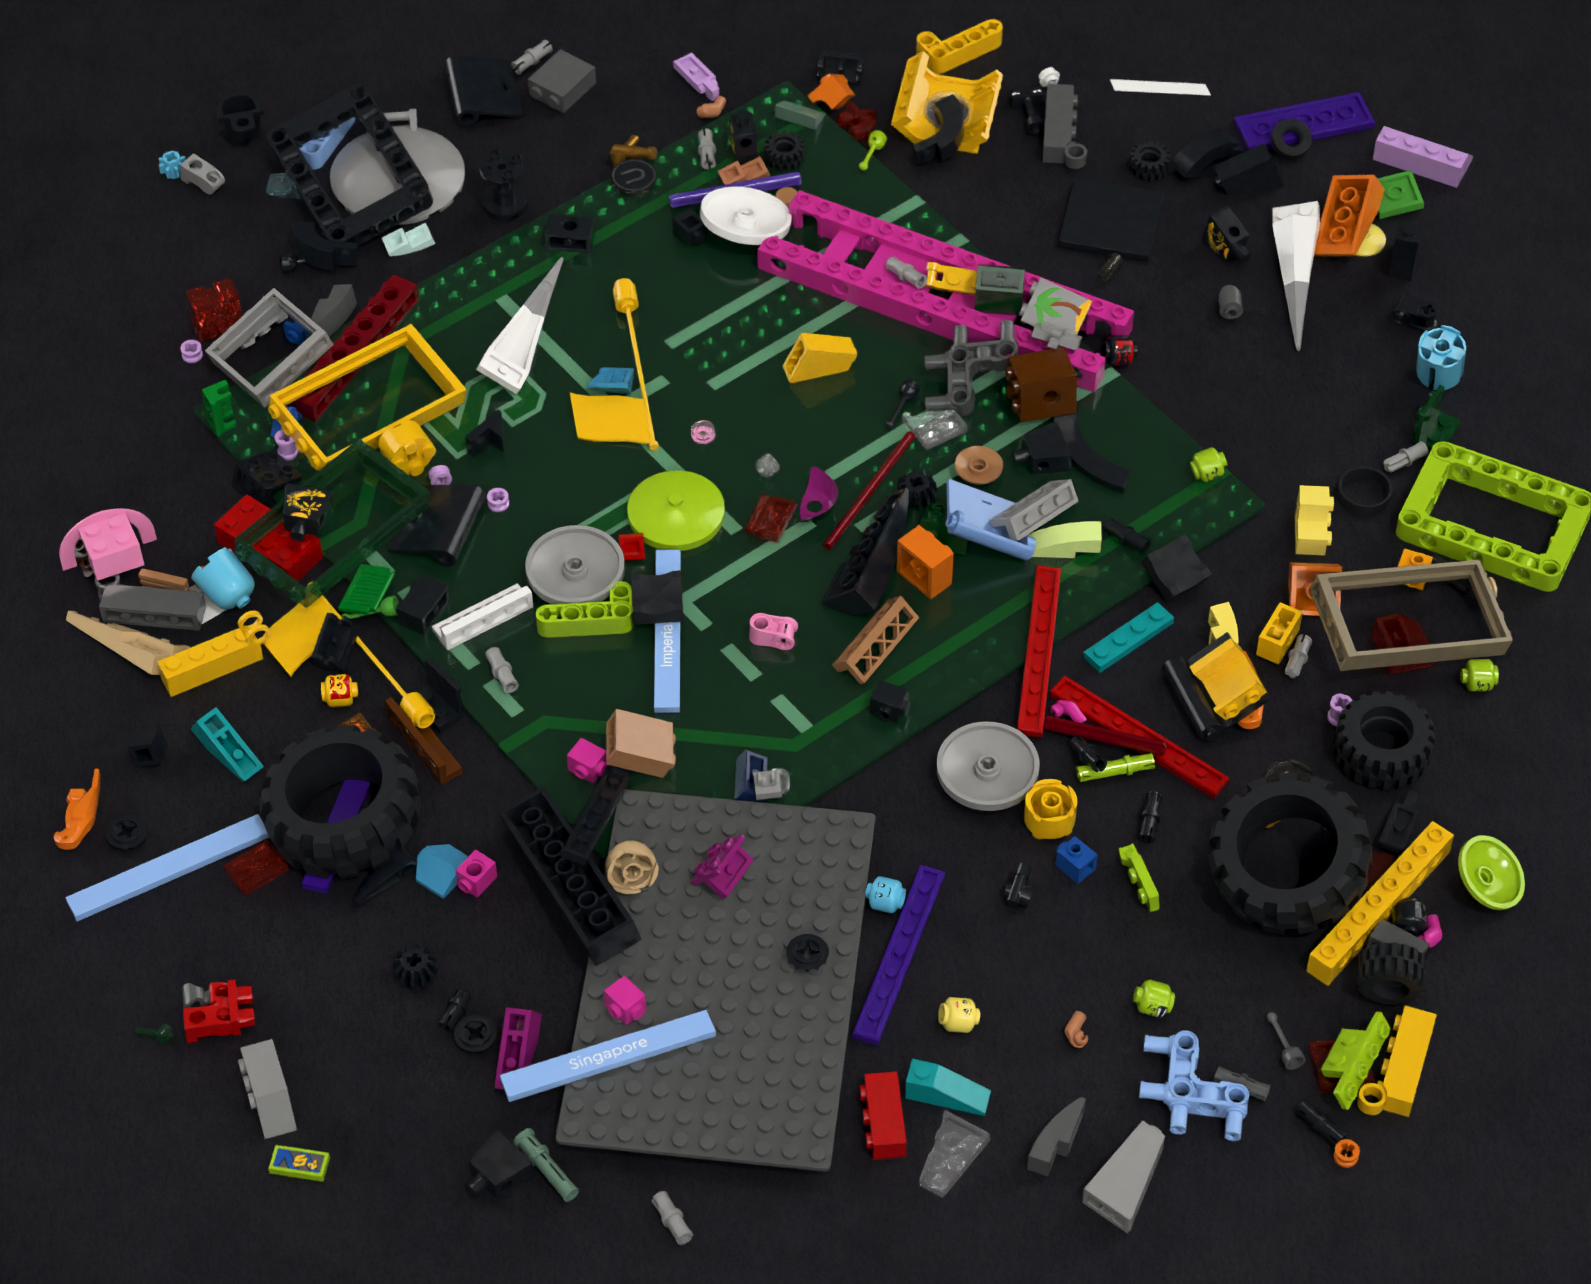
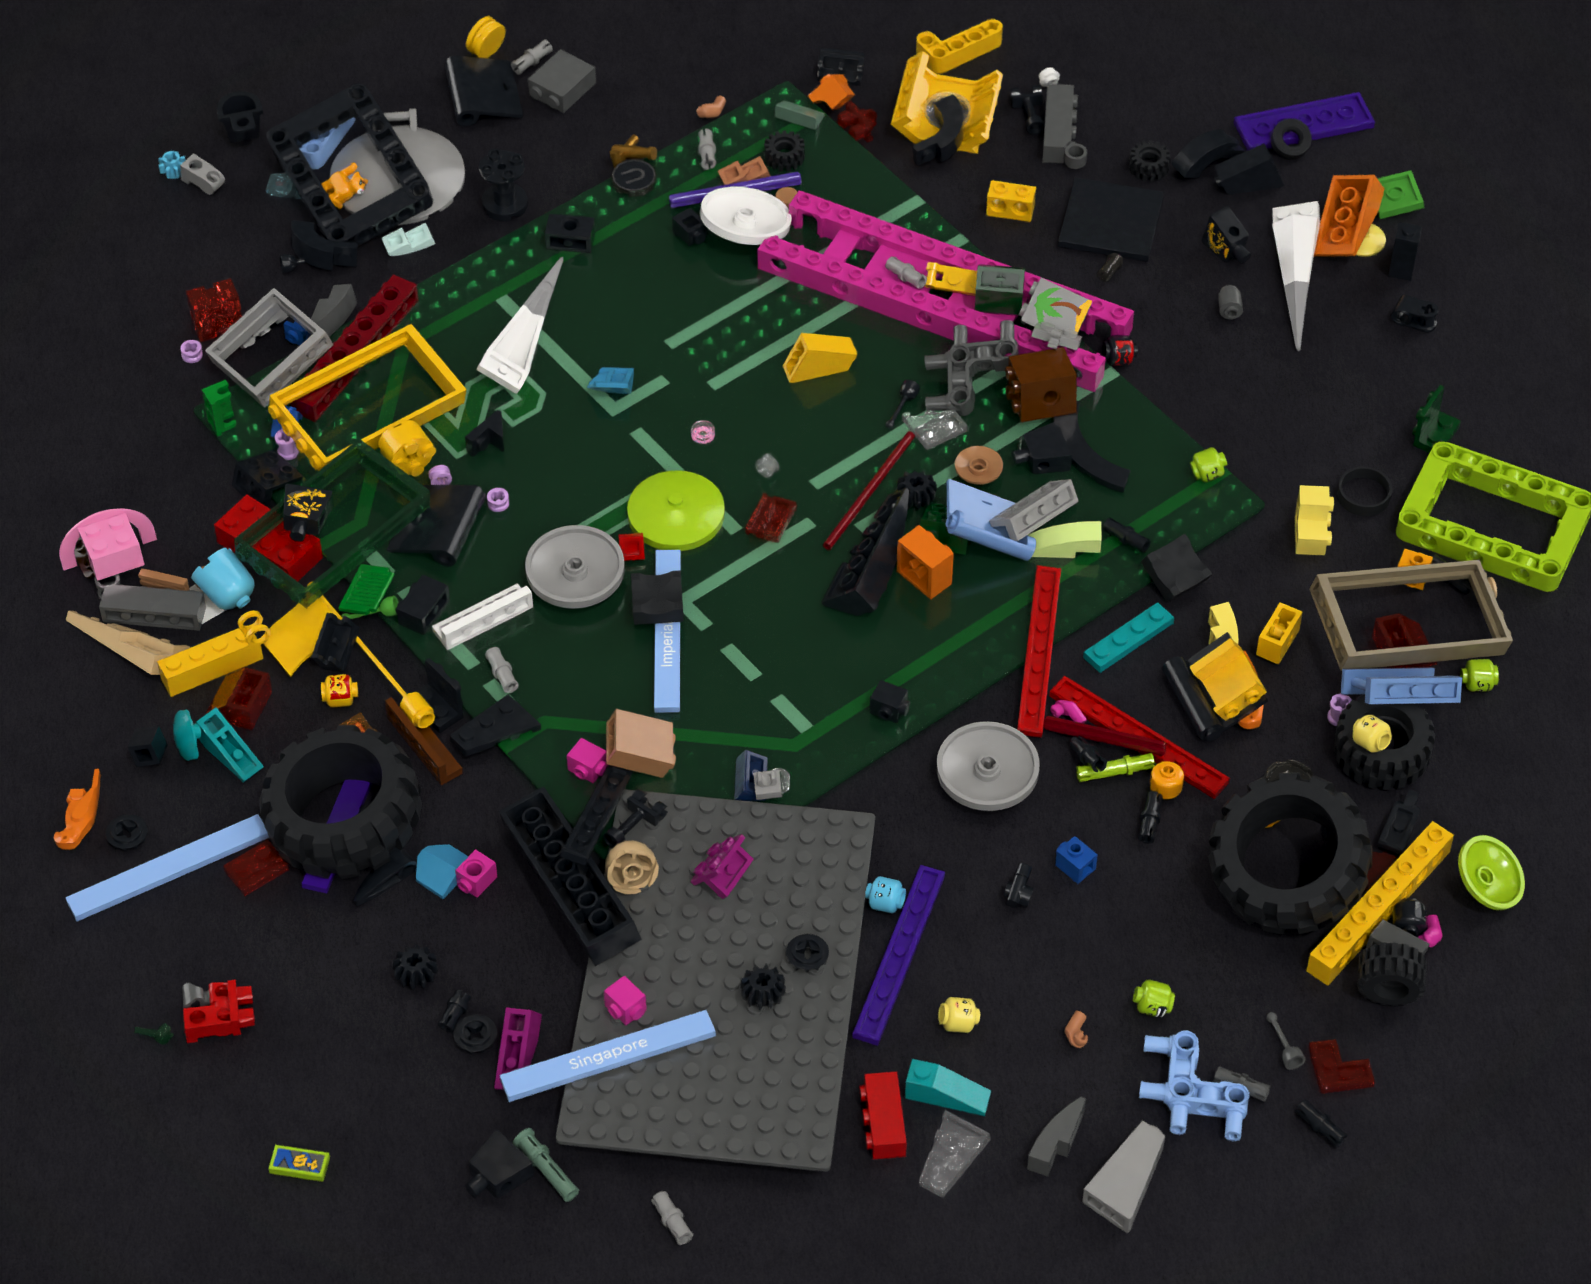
light grey wedge [238,1039,297,1139] -> none
lime beam [536,581,634,638] -> none
yellow flag [570,278,659,450] -> none
lavender hinge [673,53,719,101] -> none
black torso [729,109,758,165] -> none
bright pink piece [749,613,798,650] -> none
magenta piece [800,467,838,523] -> none
medium nougat fence [832,596,919,684] -> none
lime hinge [859,130,887,171] -> none
yellow brick [1024,779,1077,839] -> none
white sticker [1110,79,1210,95] -> none
lime hinge [1119,844,1159,913] -> none
light grey axle [1285,634,1312,678] -> none
orange slope [1288,562,1342,616] -> none
lime bracket [1321,1012,1390,1110] -> none
orange bush [1334,1139,1360,1168] -> none
yellow hinge [1357,1006,1437,1117] -> none
lavender wedge [1373,126,1473,188] -> none
light grey axle [1383,441,1428,473] -> none
medium azure cylinder [1416,325,1467,390] -> none
none -> teal dish [173,710,201,761]
none -> clear red slope [205,667,272,730]
none -> light orange animal [321,162,368,209]
none -> black wing [449,694,541,756]
none -> yellow head [466,16,505,59]
none -> black bar [603,788,668,848]
none -> black gear [740,964,786,1010]
none -> yellow brick [986,180,1036,222]
none -> light orange head [1150,761,1184,799]
none -> medium blue fence [1341,667,1462,704]
none -> light yellow head [1353,715,1392,753]

